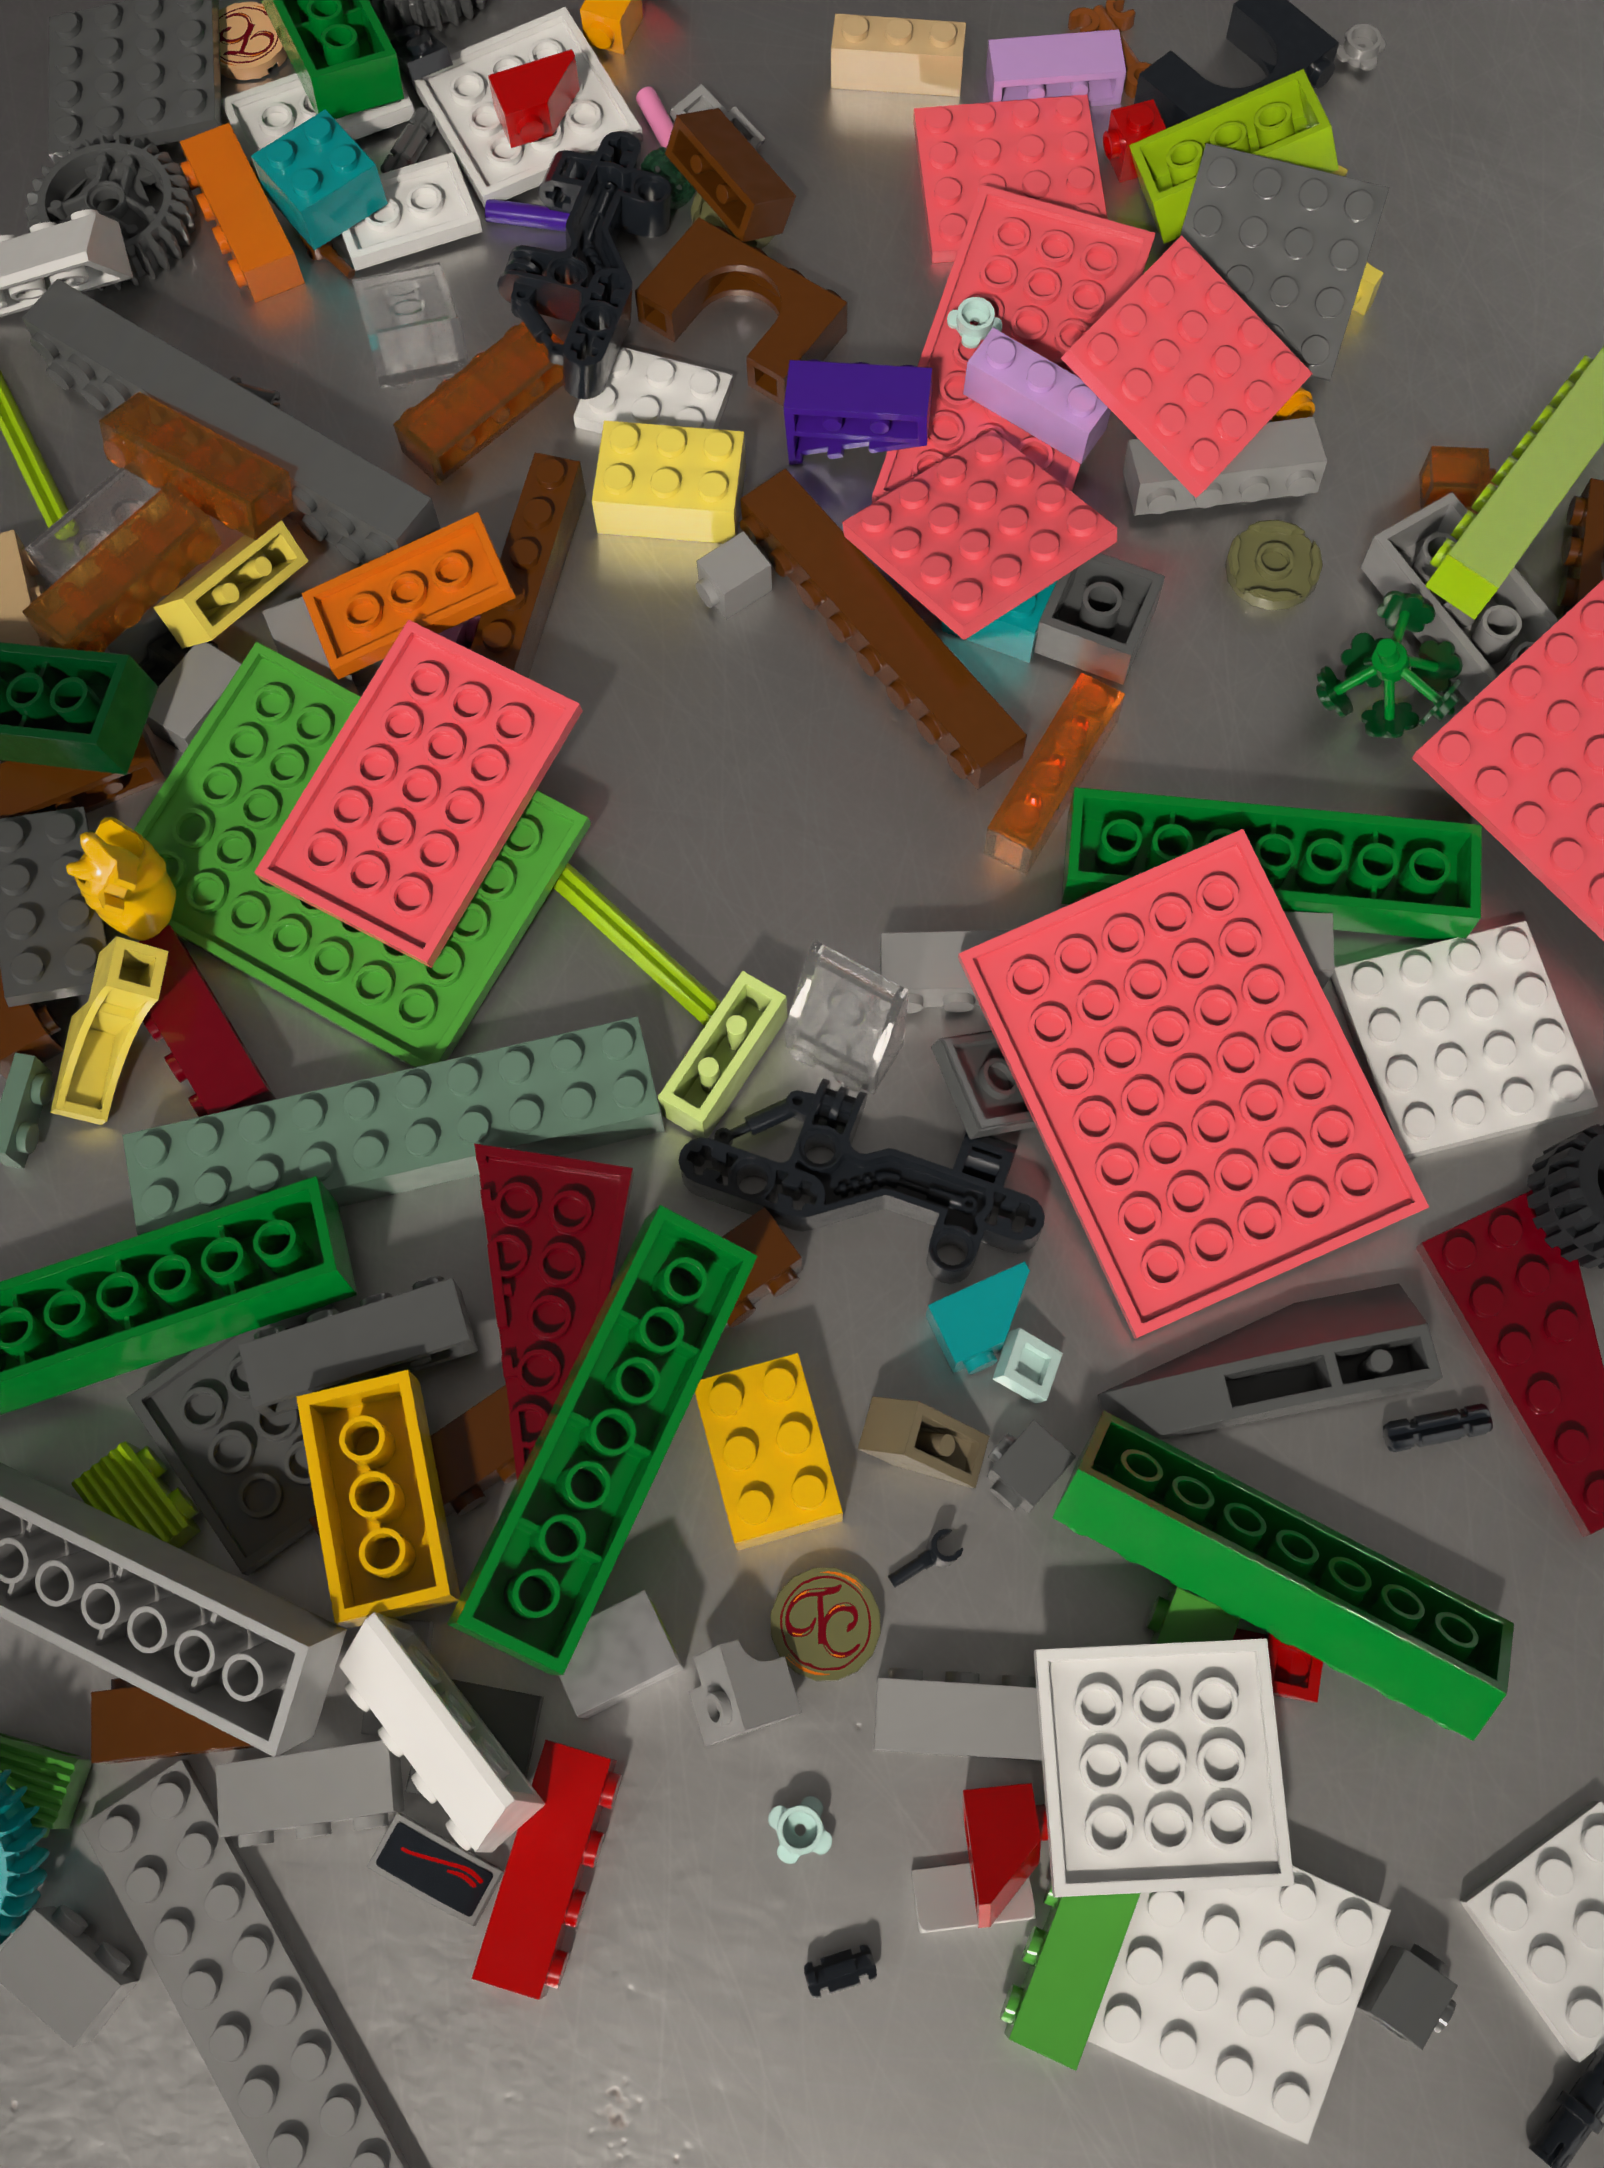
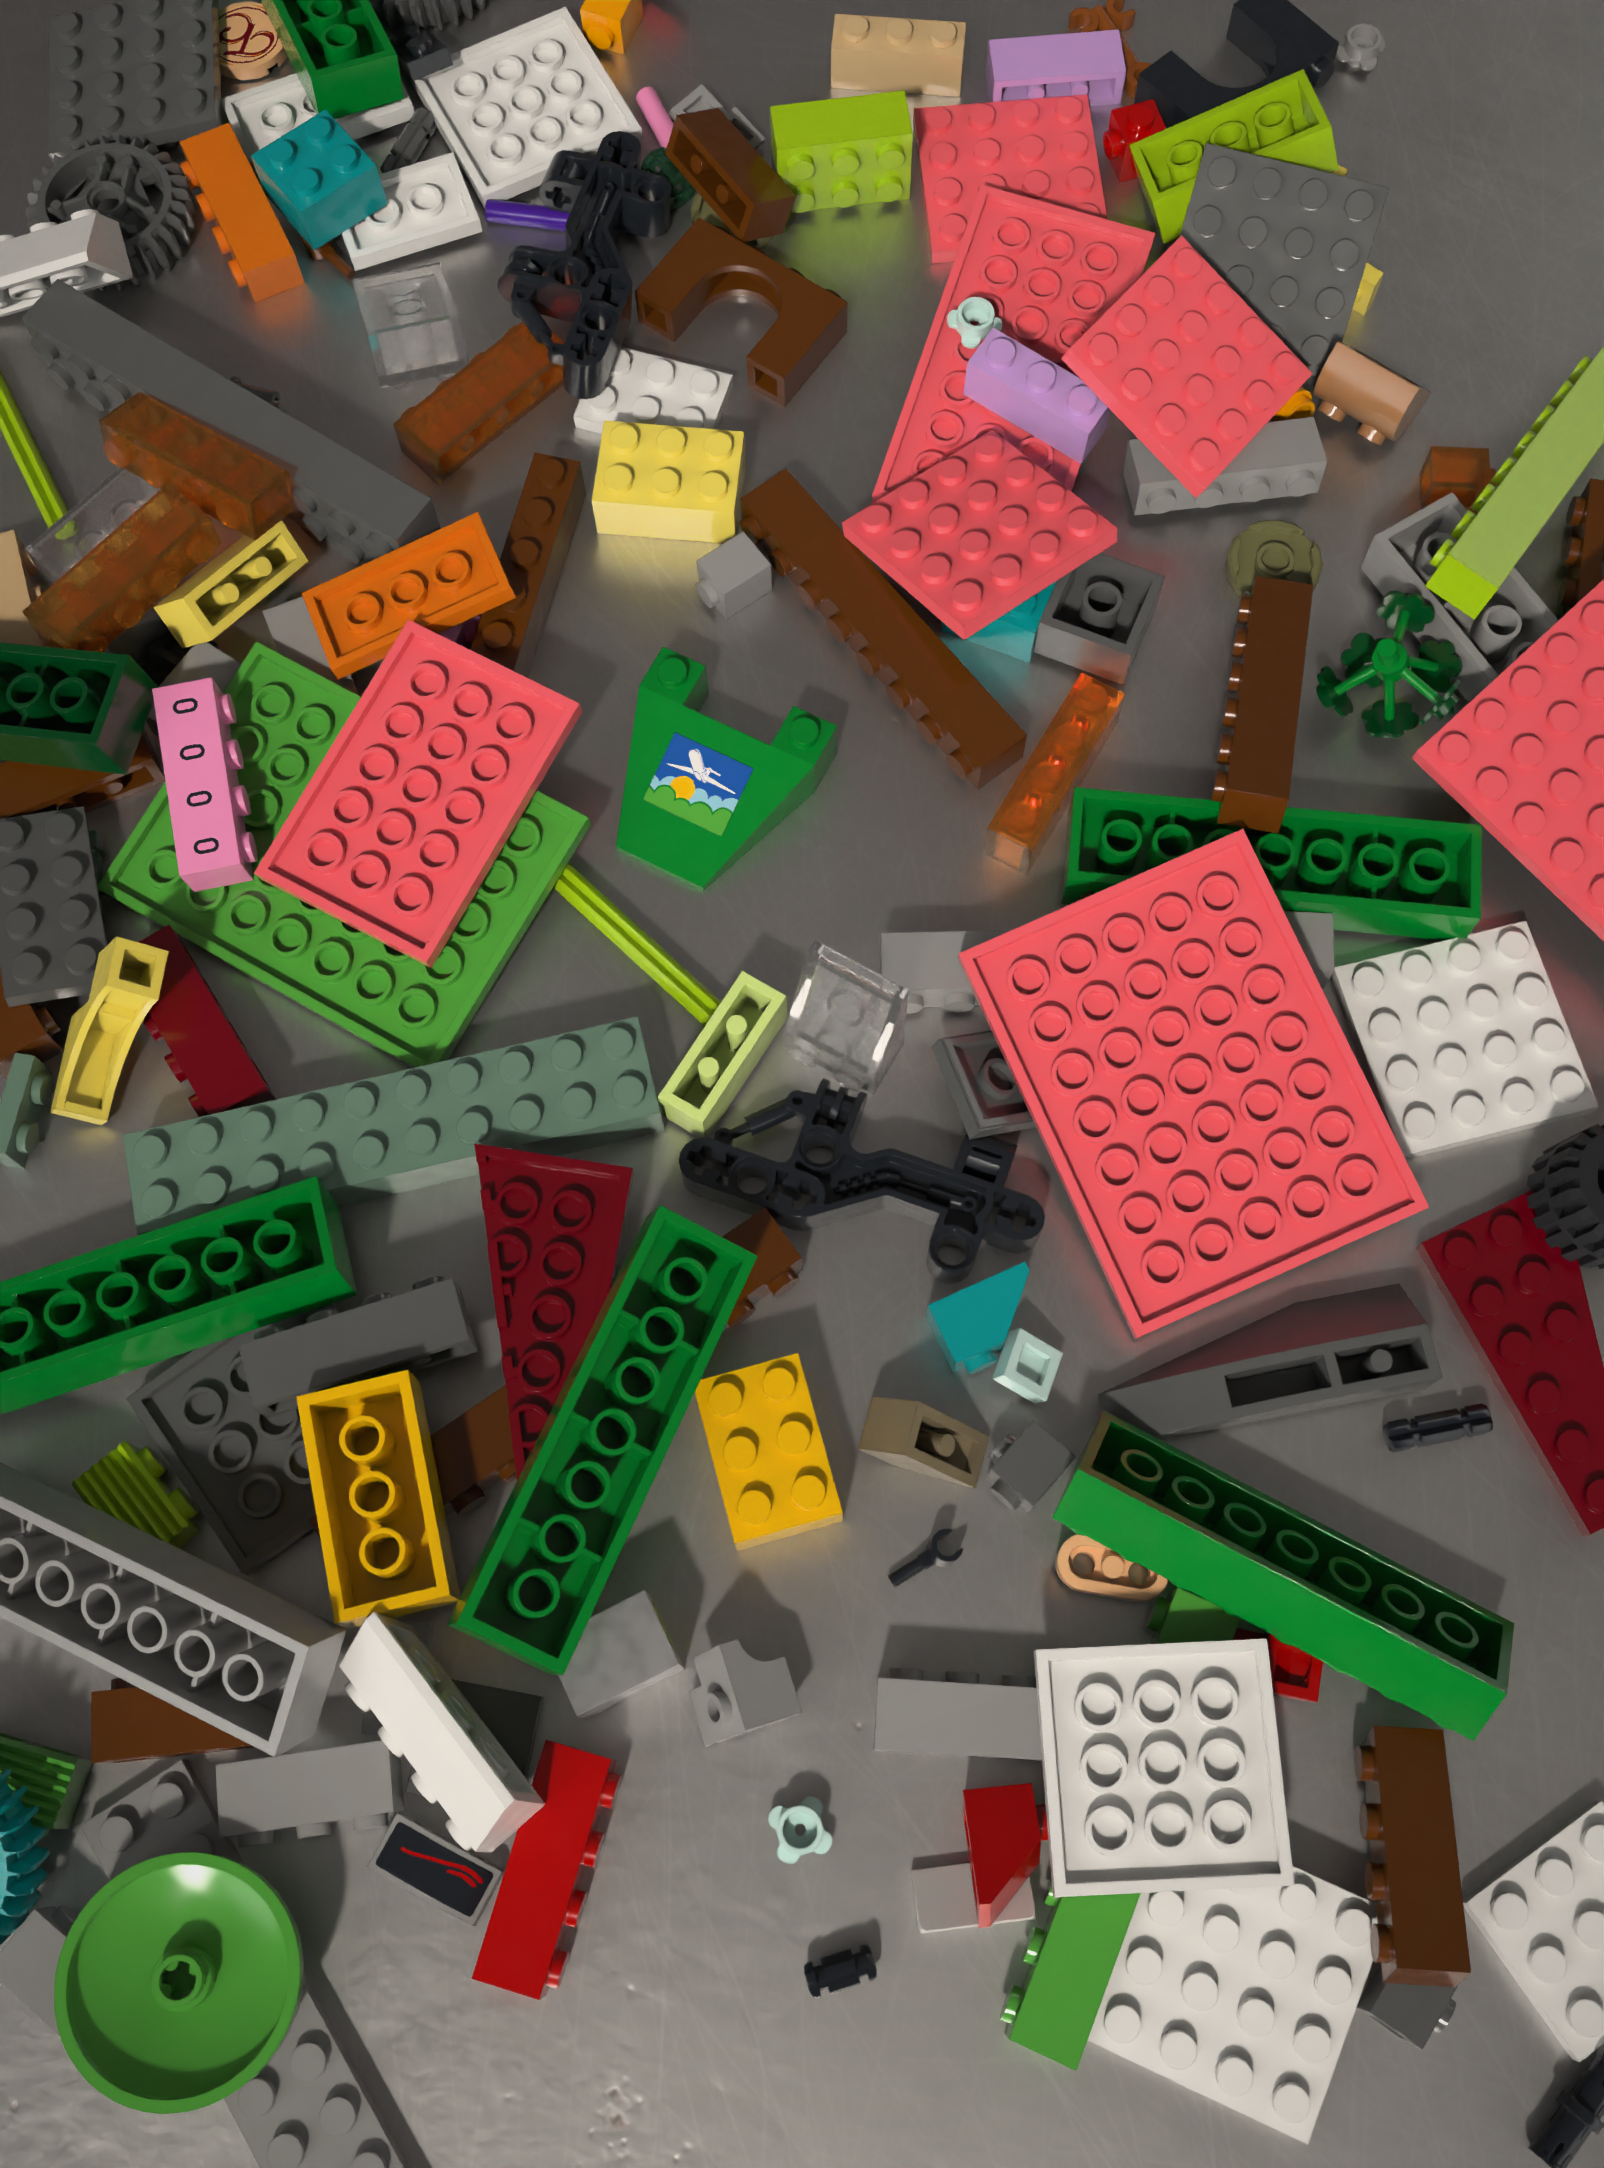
yellow piece [66,817,176,941] -> none
red slope [488,49,580,148] -> none
olive tile [771,1567,881,1682] -> none
dark purple wedge [784,359,932,465] -> none
none -> bright green dish [54,1852,304,2114]
none -> bright pink brick [152,677,258,892]
none -> green wedge [616,647,837,891]
none -> lime brick [770,90,913,213]
none -> light nougat plate [1055,1534,1168,1602]
none -> reddish brown brick [1211,576,1313,833]
none -> medium nougat brick [1314,341,1432,446]
none -> reddish brown brick [1354,1725,1471,1988]

